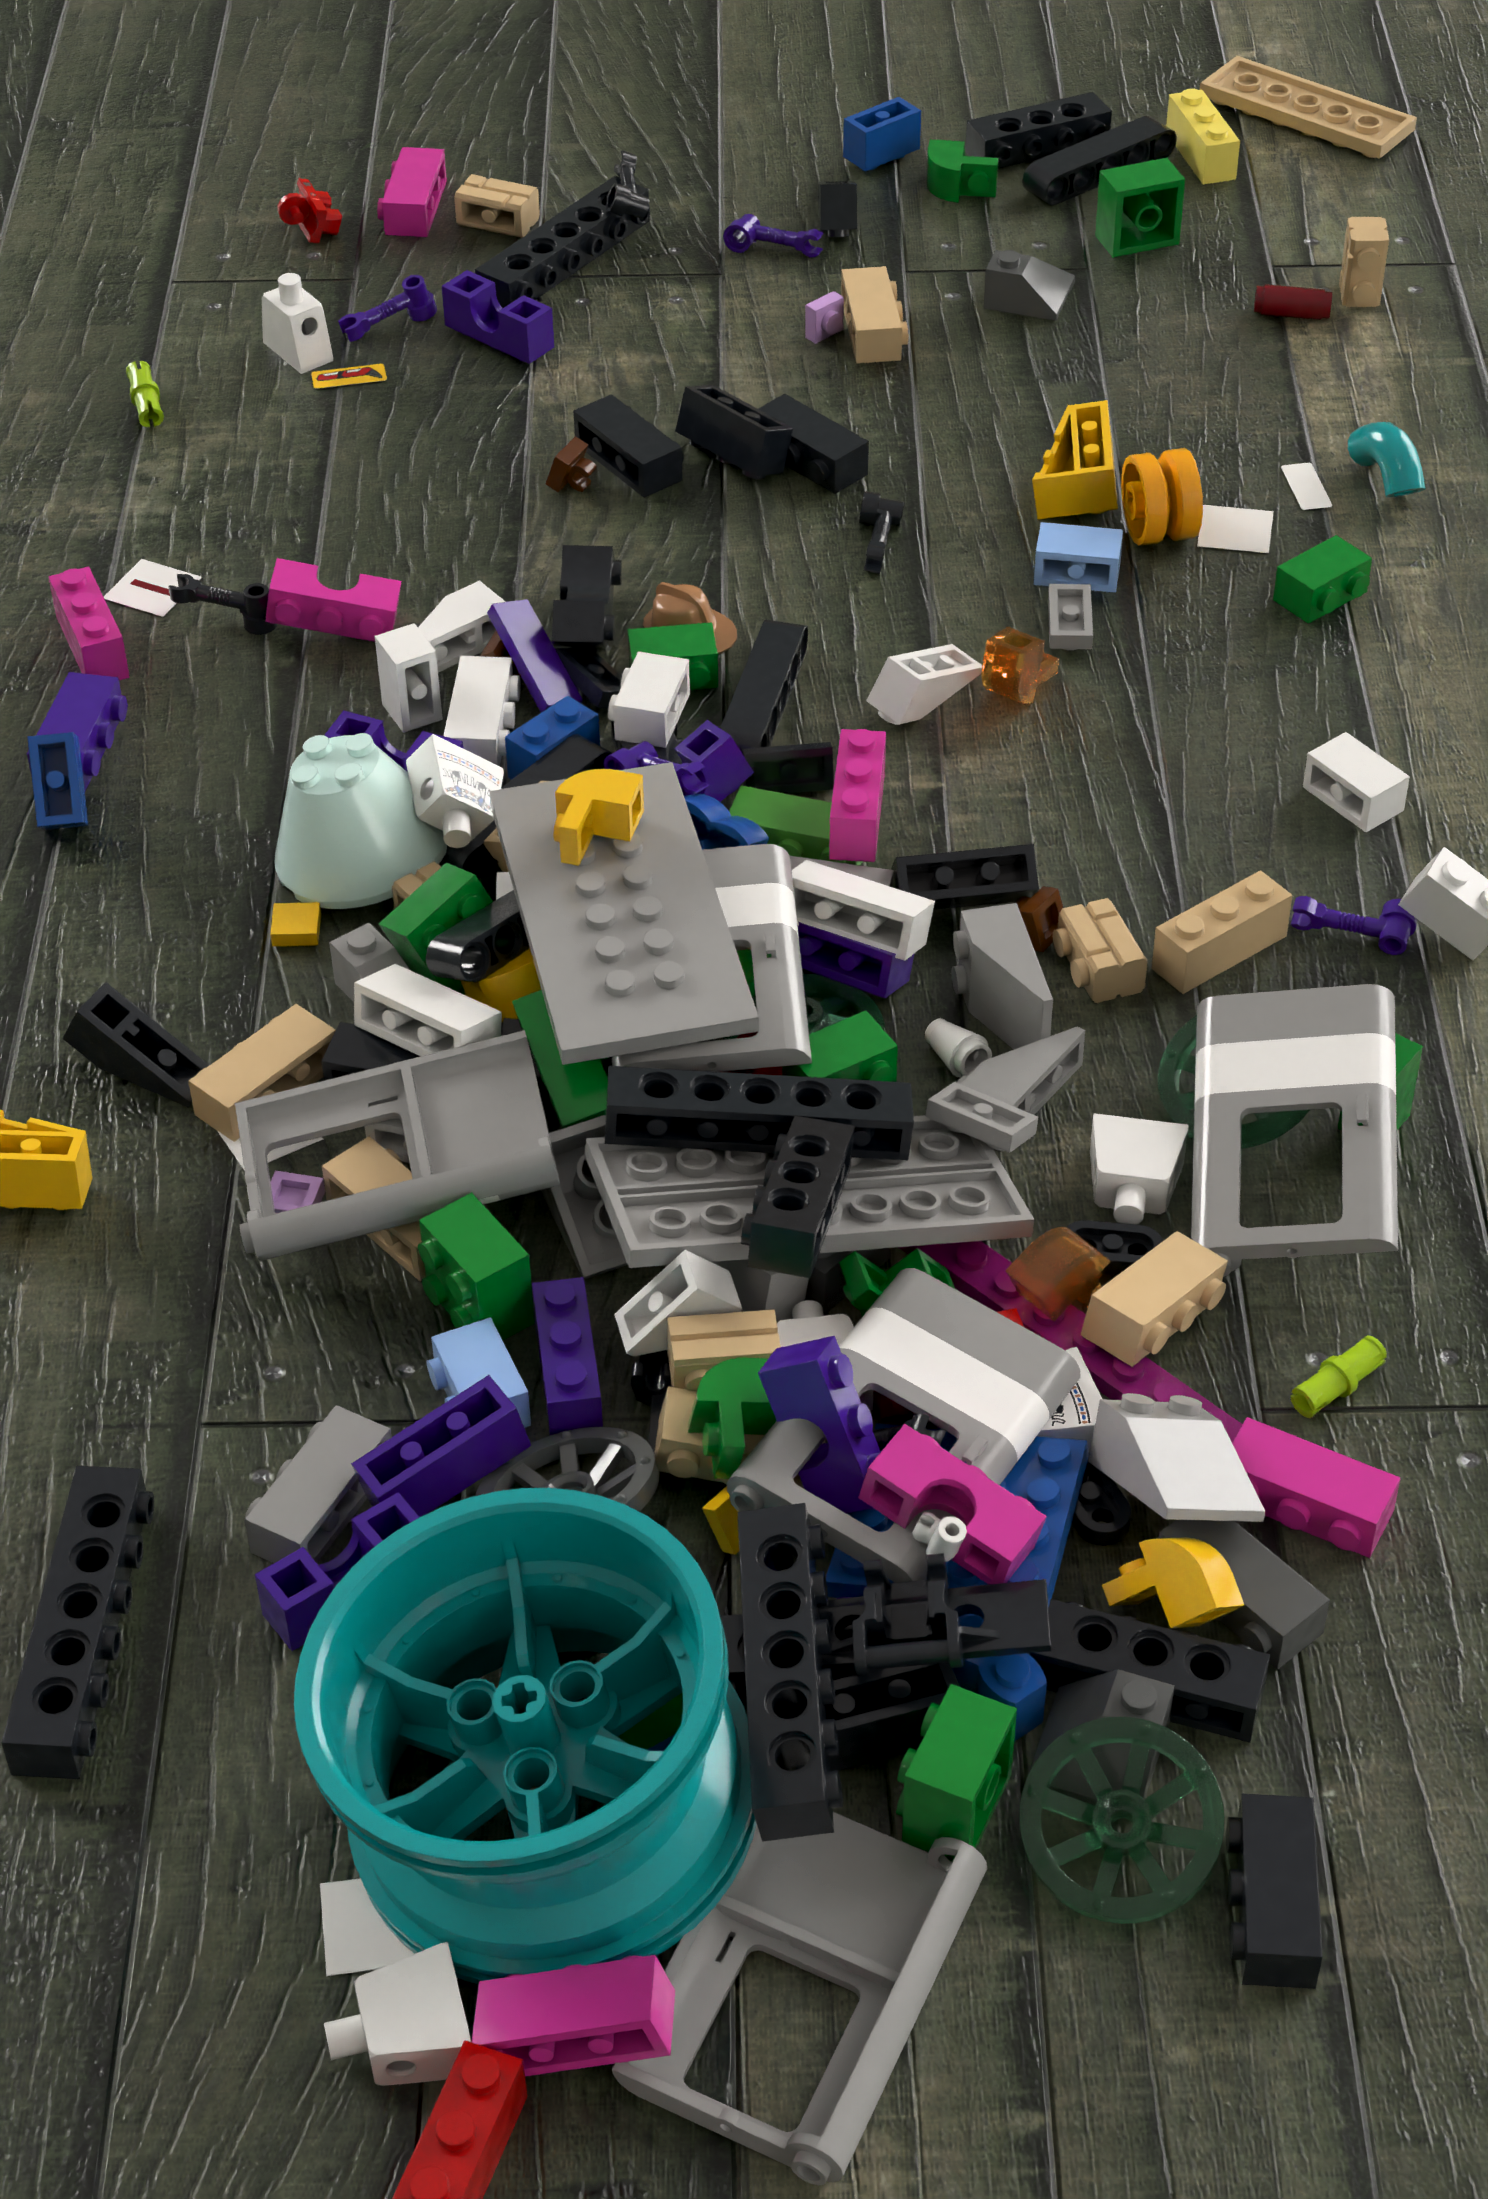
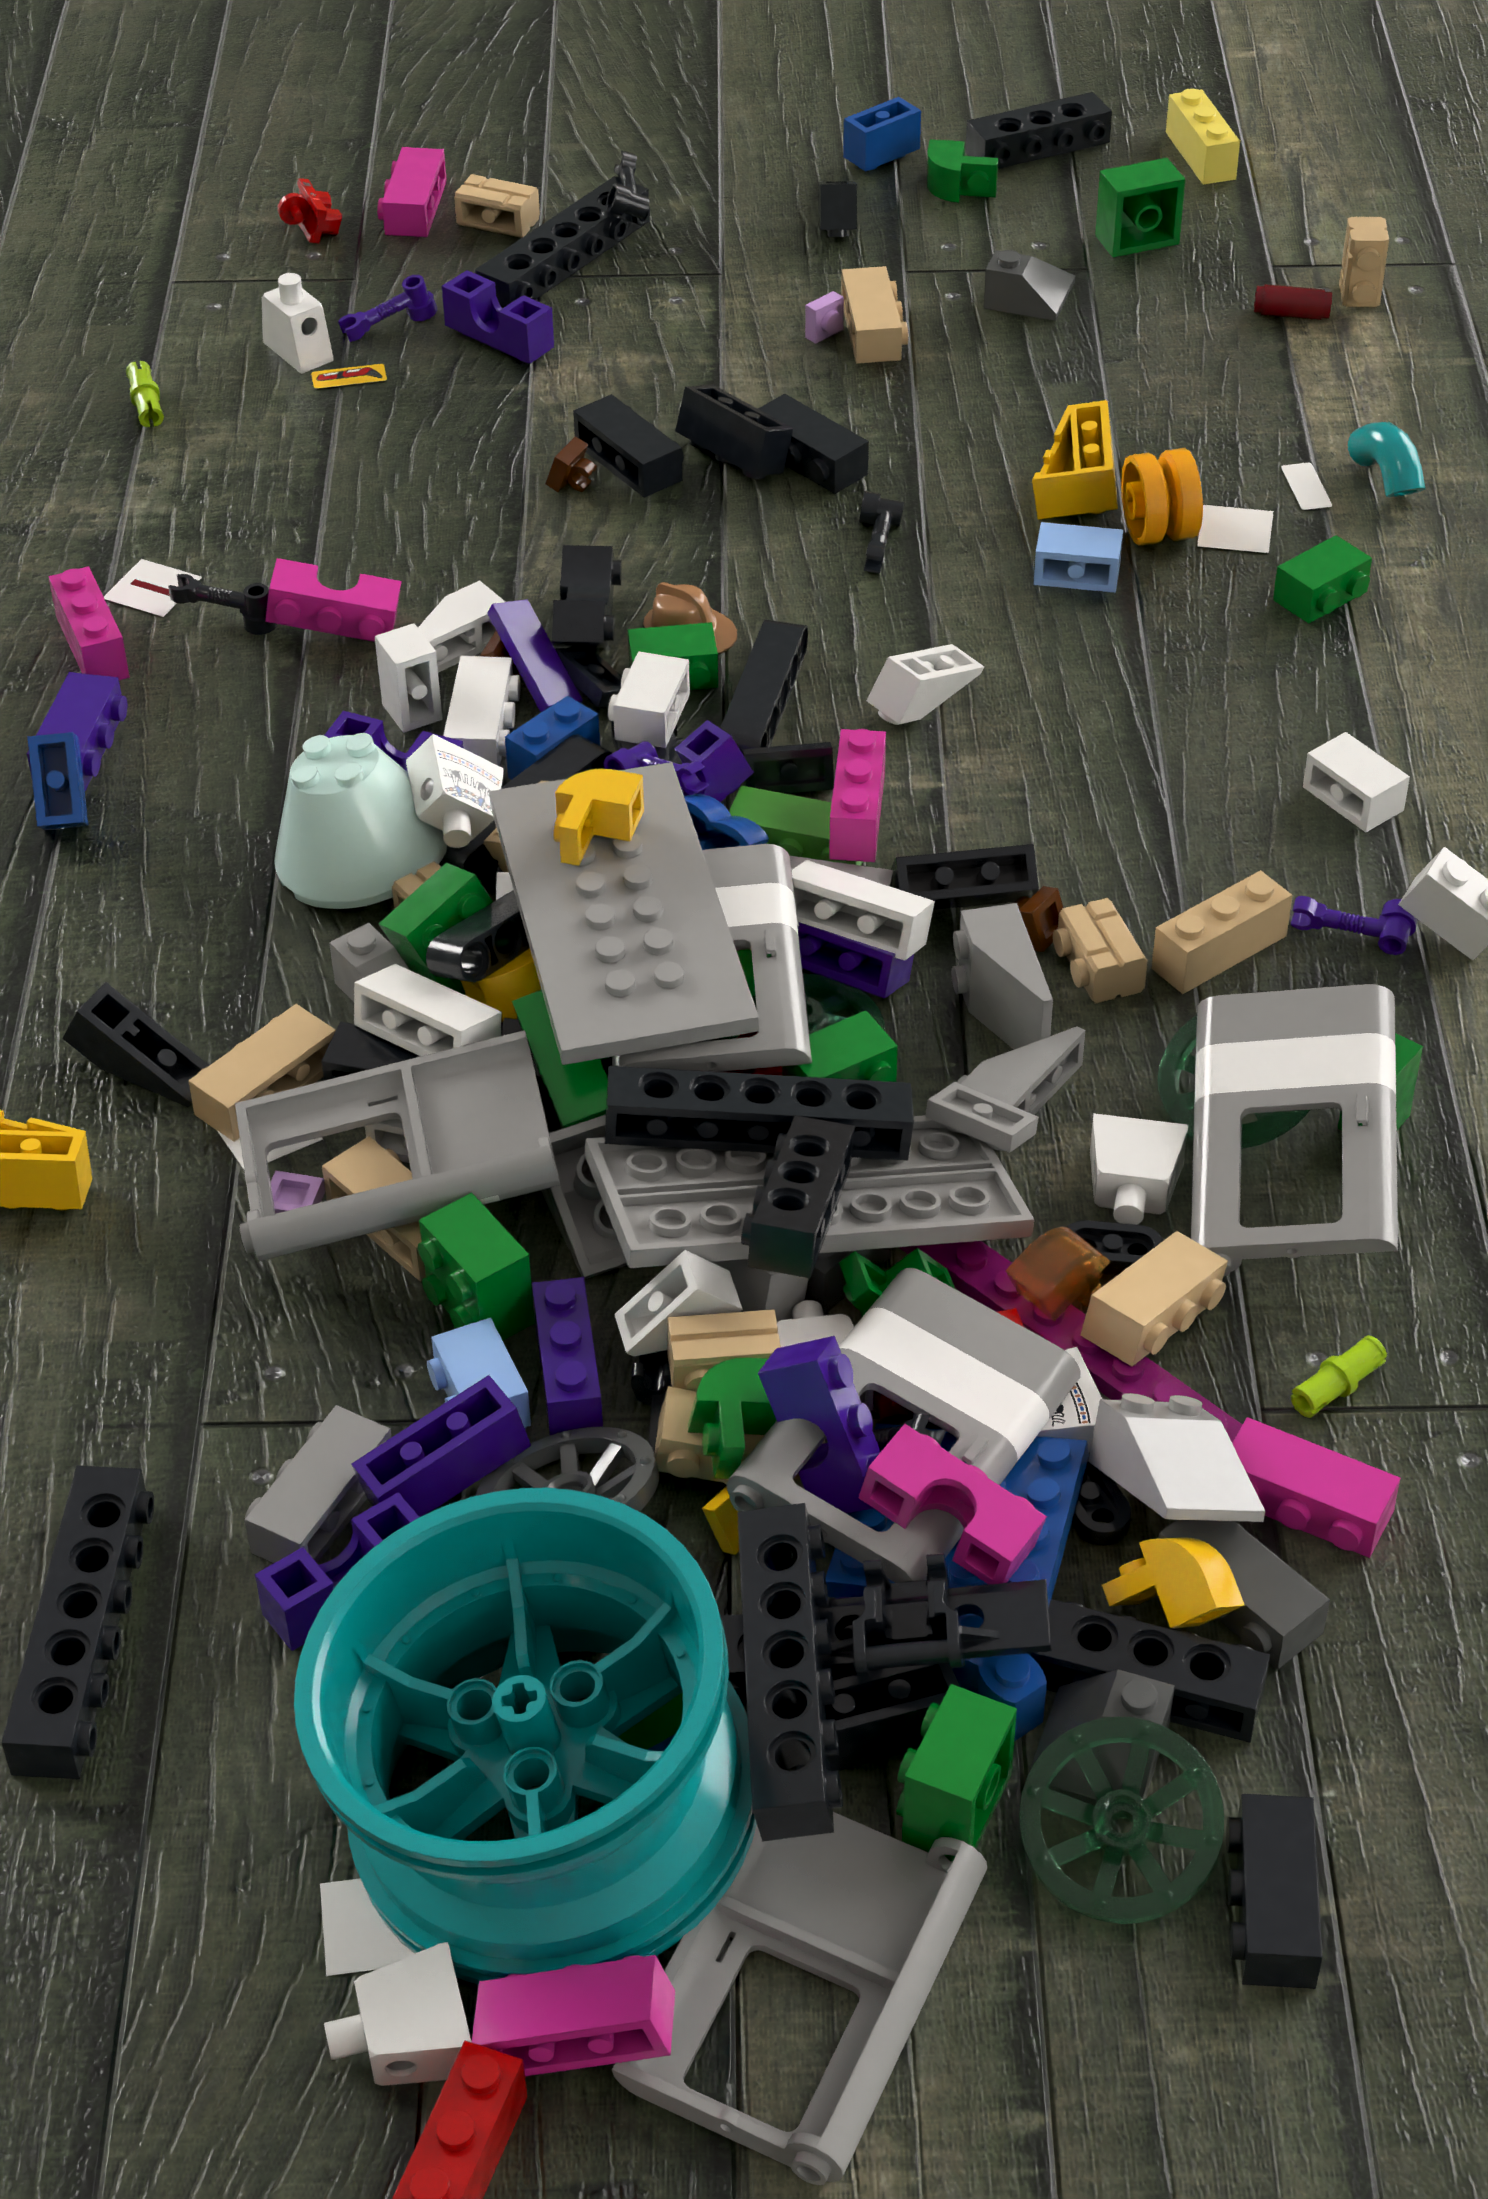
yellow tile [270,902,321,946] -> none
dark purple brick [723,214,823,257] -> none
white arm [912,1512,967,1562] -> none
white cone [925,1018,992,1078] -> none
clear orange brick [981,627,1060,705] -> none
black beam [1022,116,1177,205] -> none
light grey plate [1048,584,1093,650] -> none
tan plate [1200,56,1417,159] -> none

